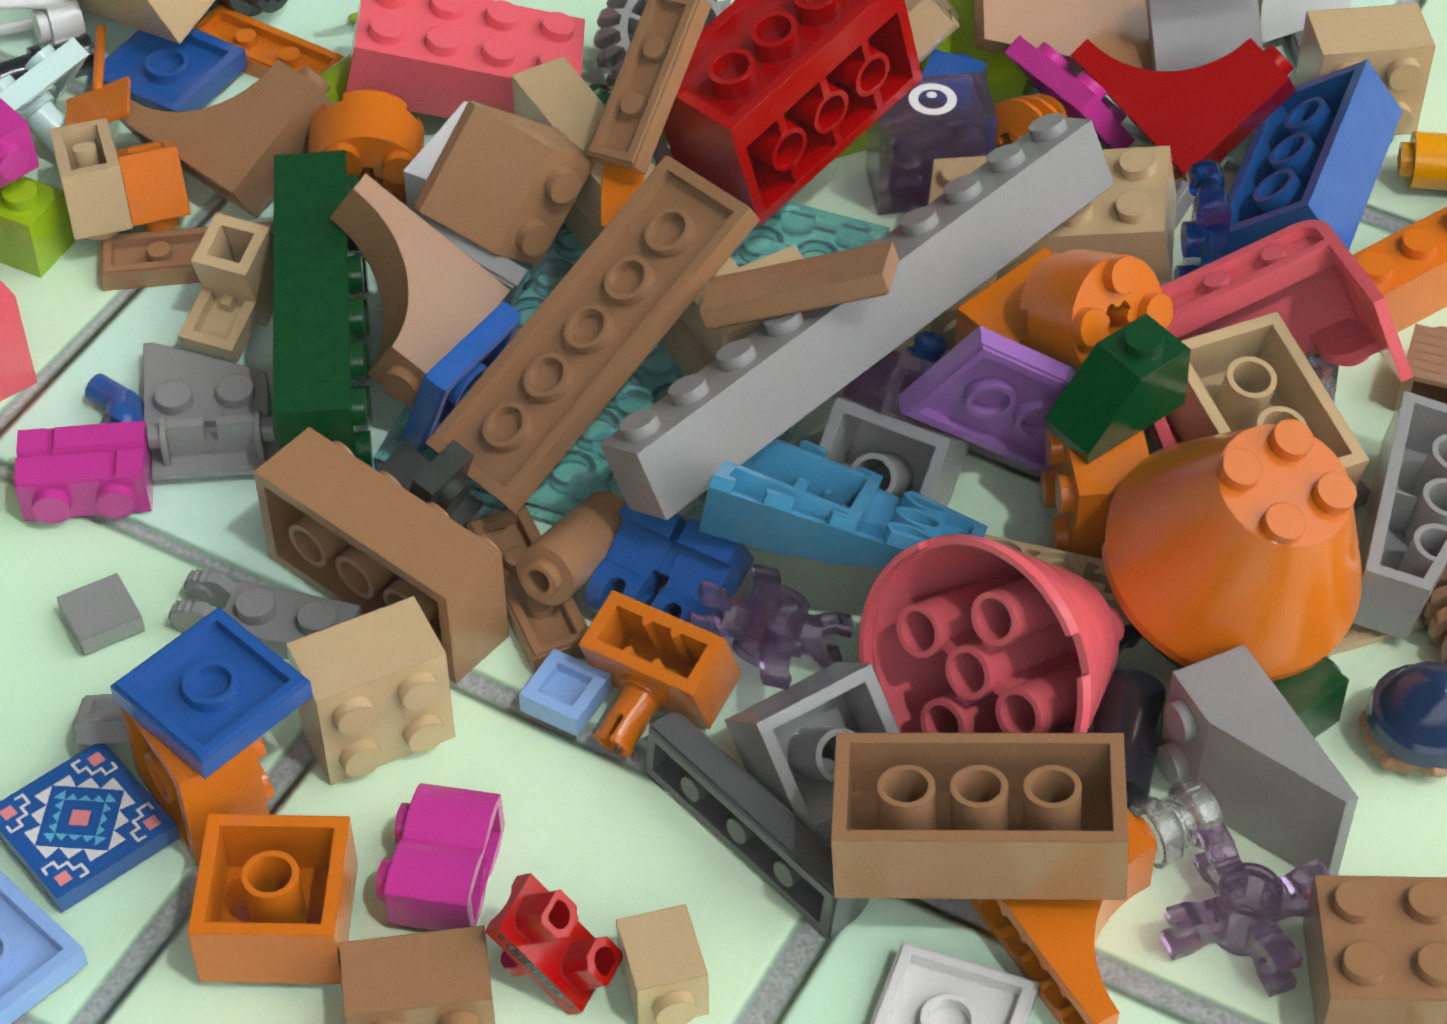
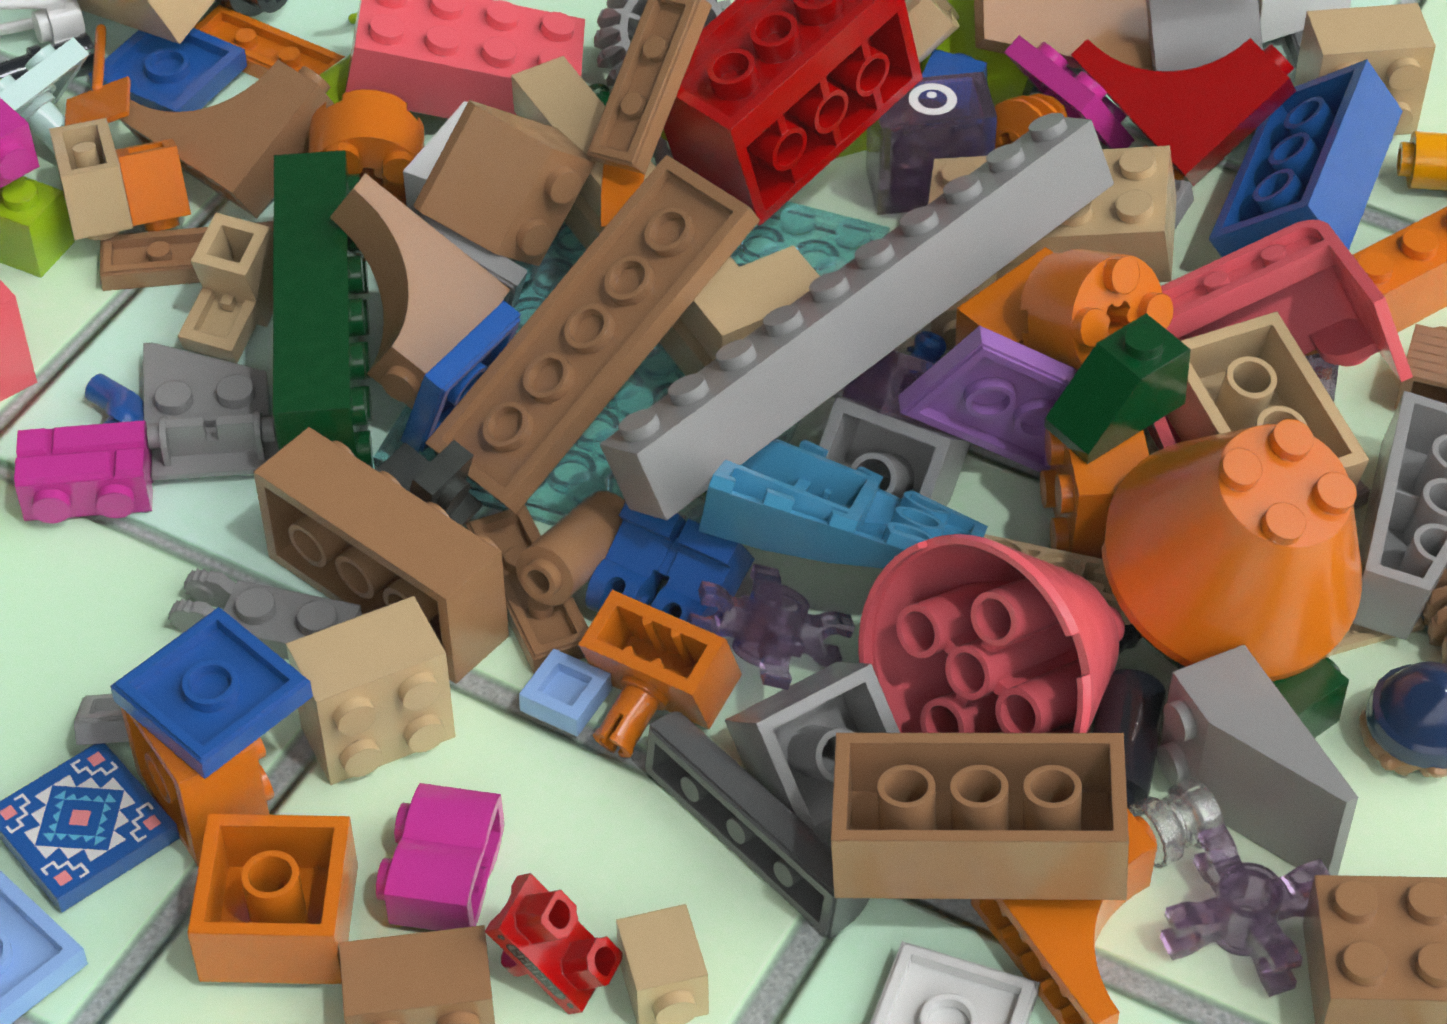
light grey tile [56,573,145,656] -> none
medium nougat tile [699,241,899,330] -> none
clear blue plate [1174,160,1232,280] -> none

